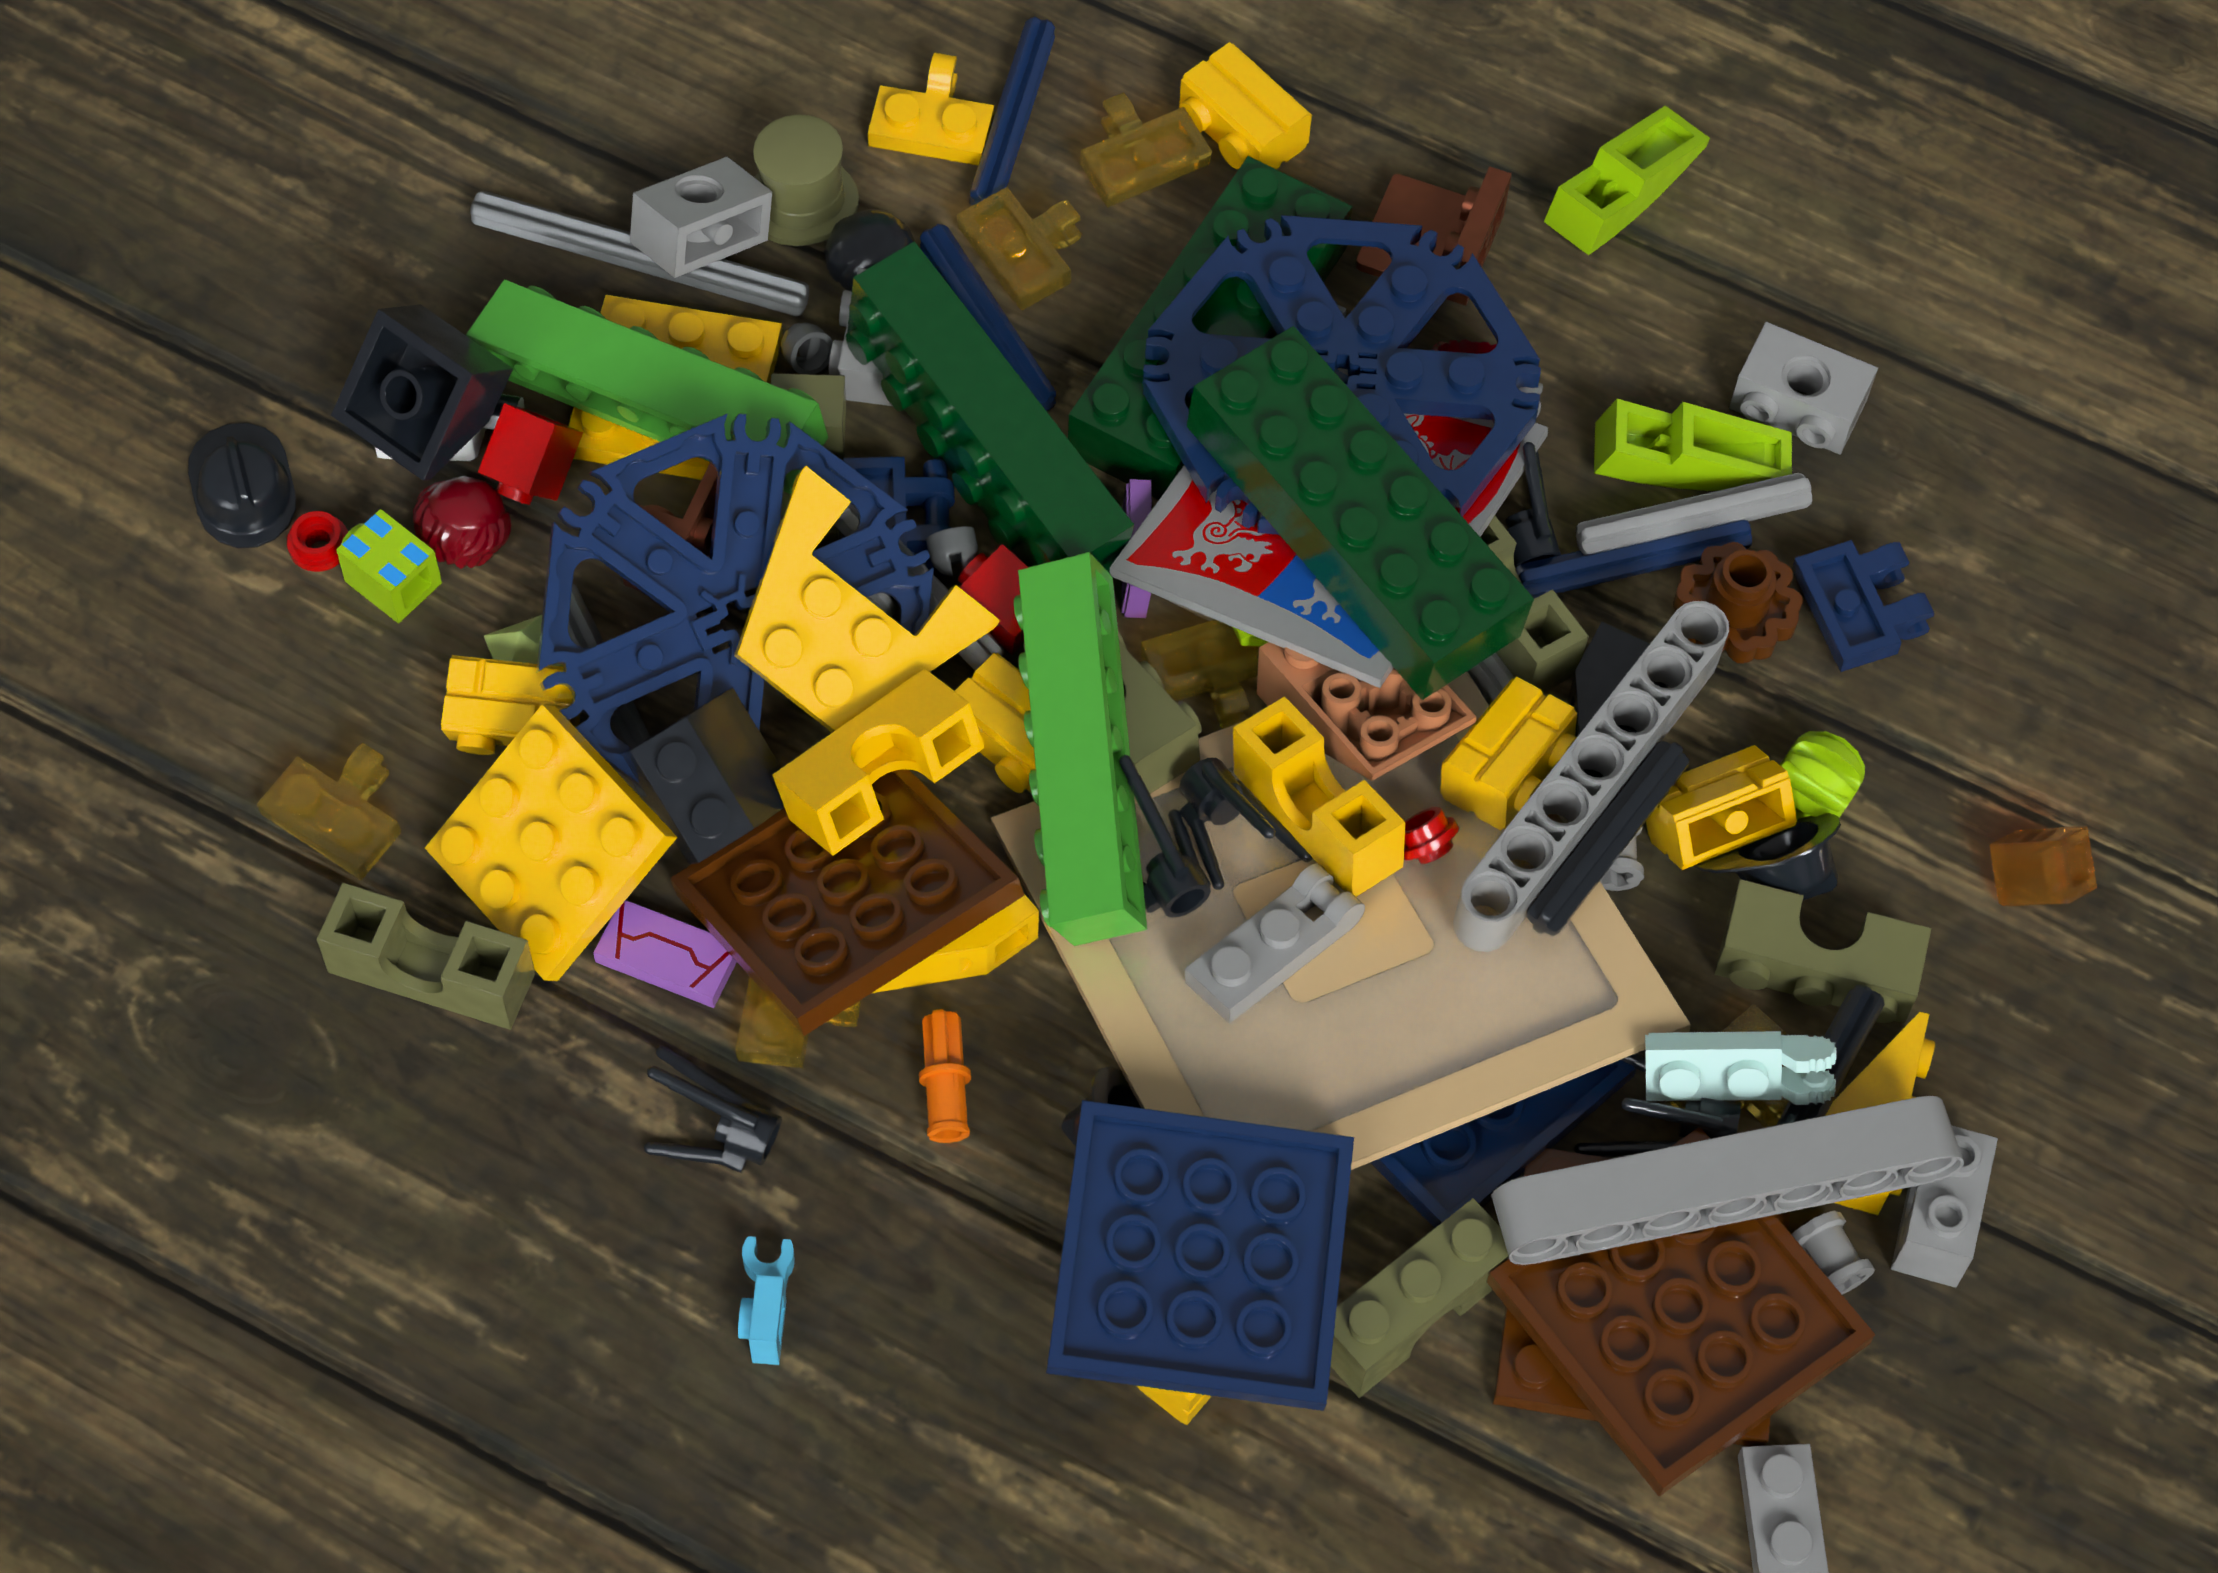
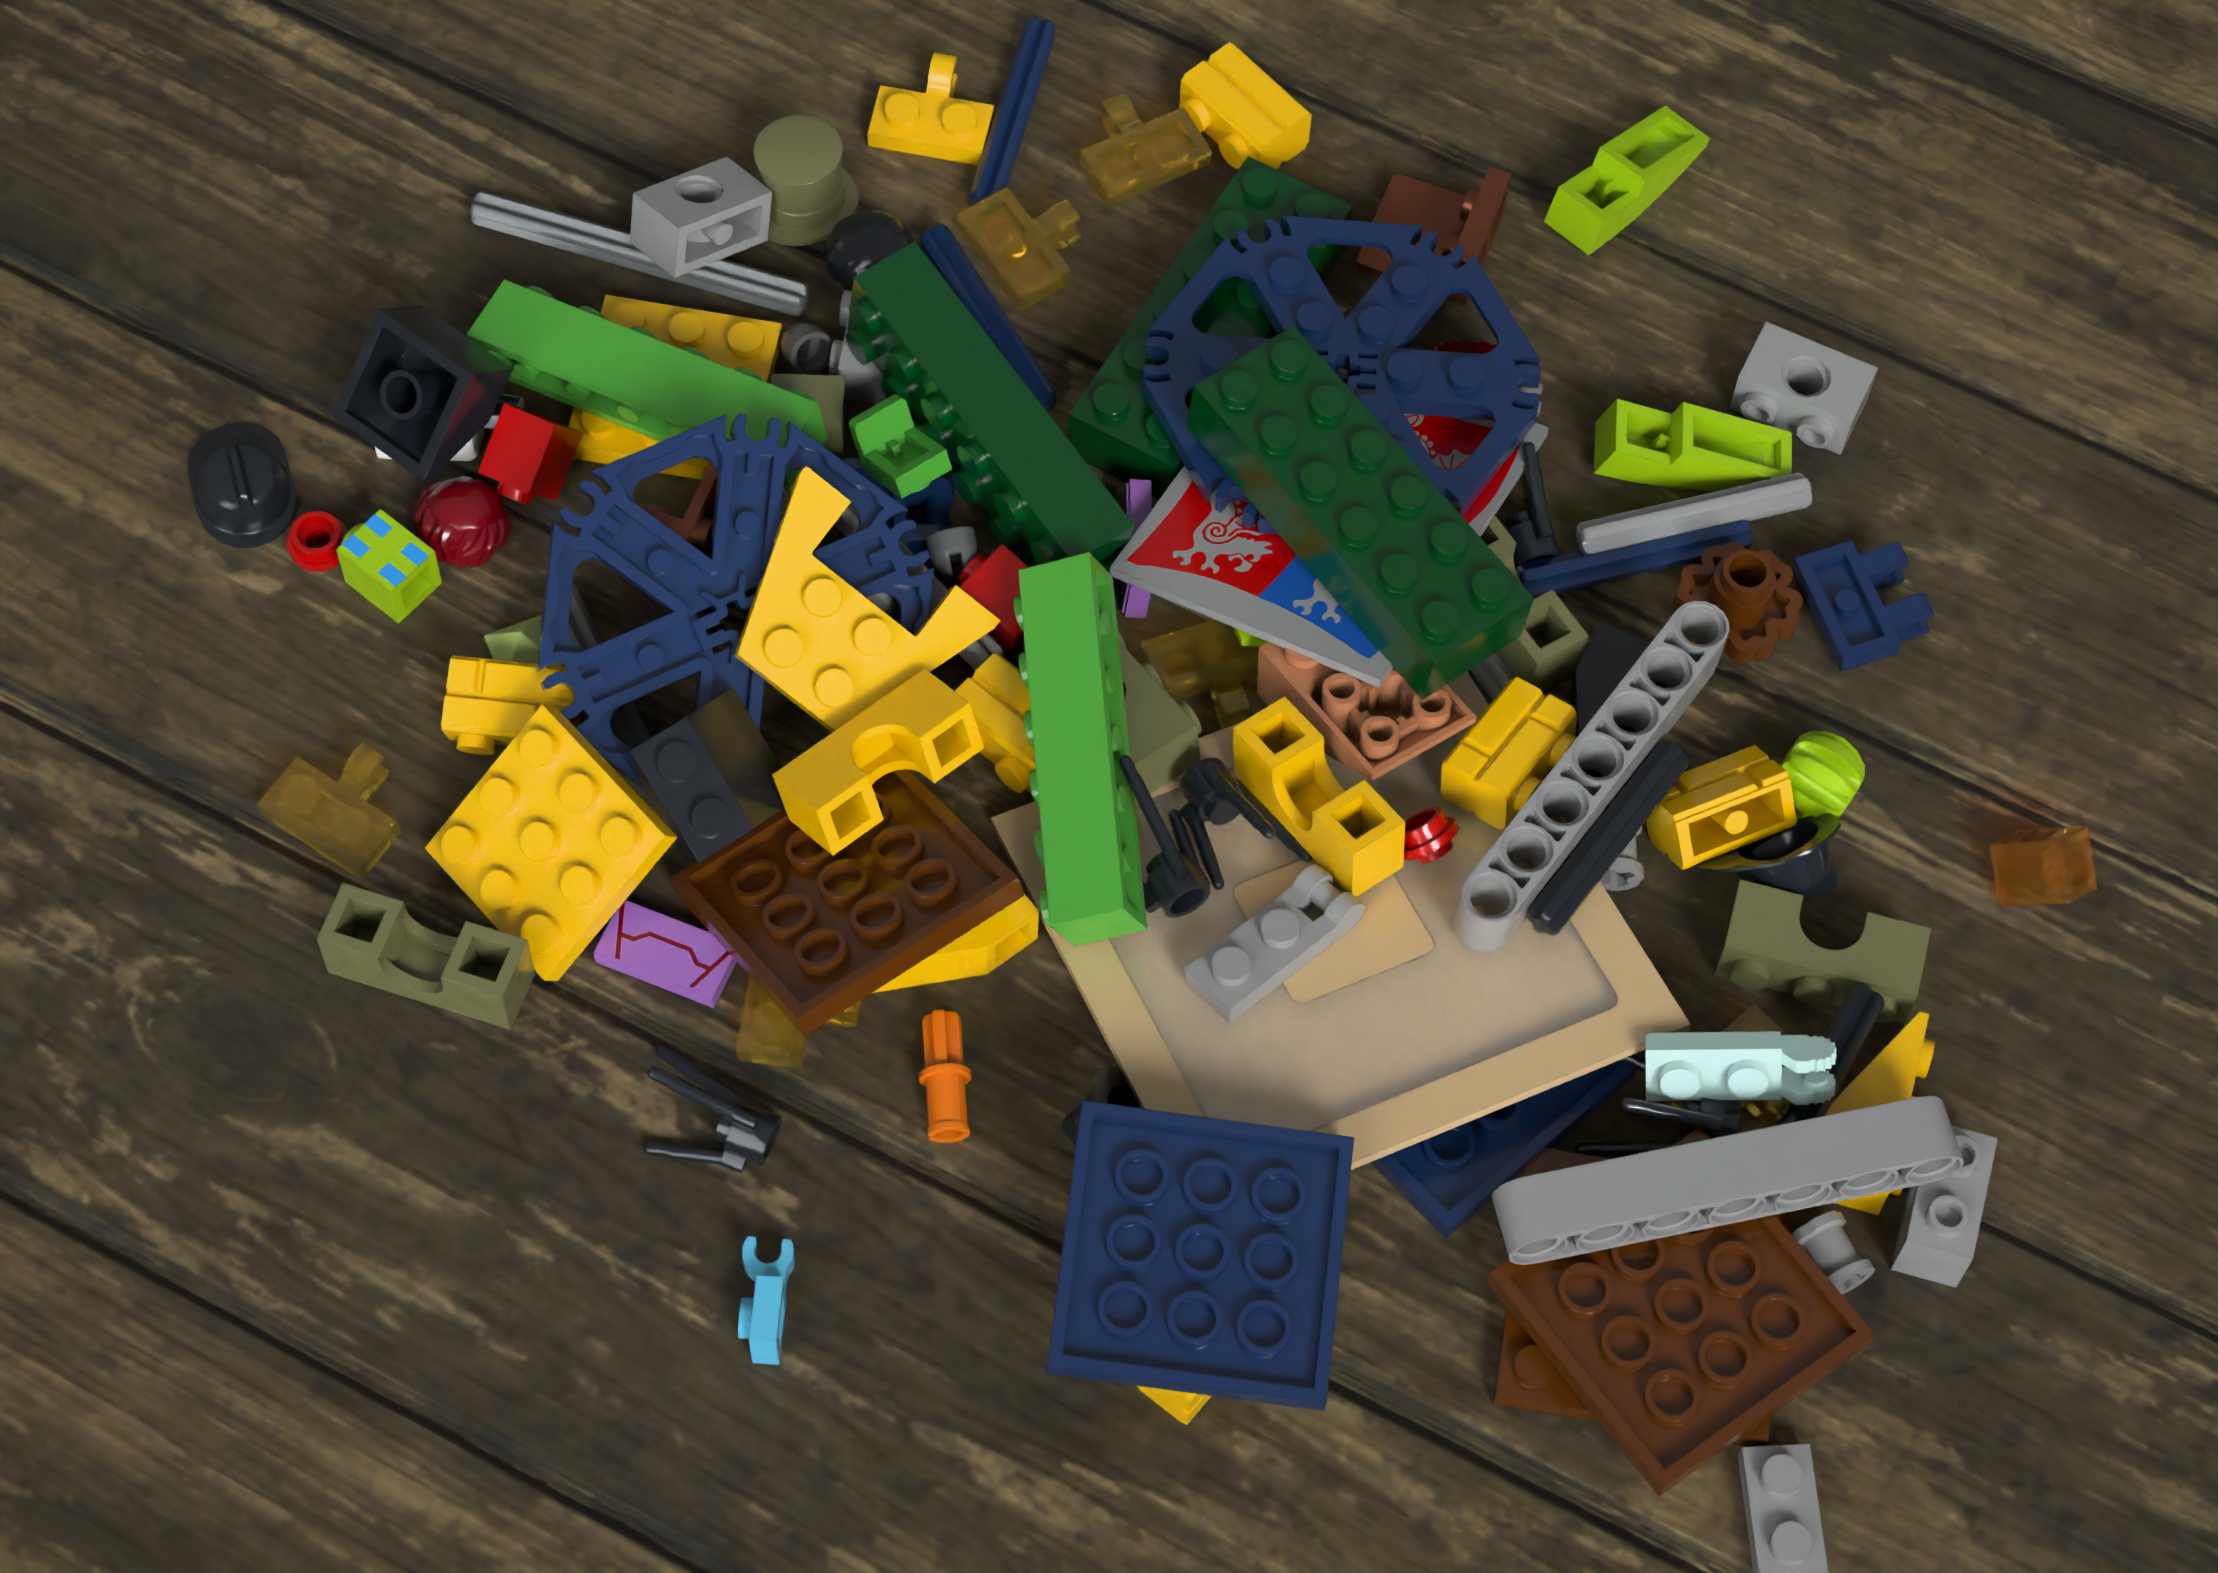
olive arch [1331,1198,1509,1398] -> none
none -> bright green bracket [849,394,952,499]

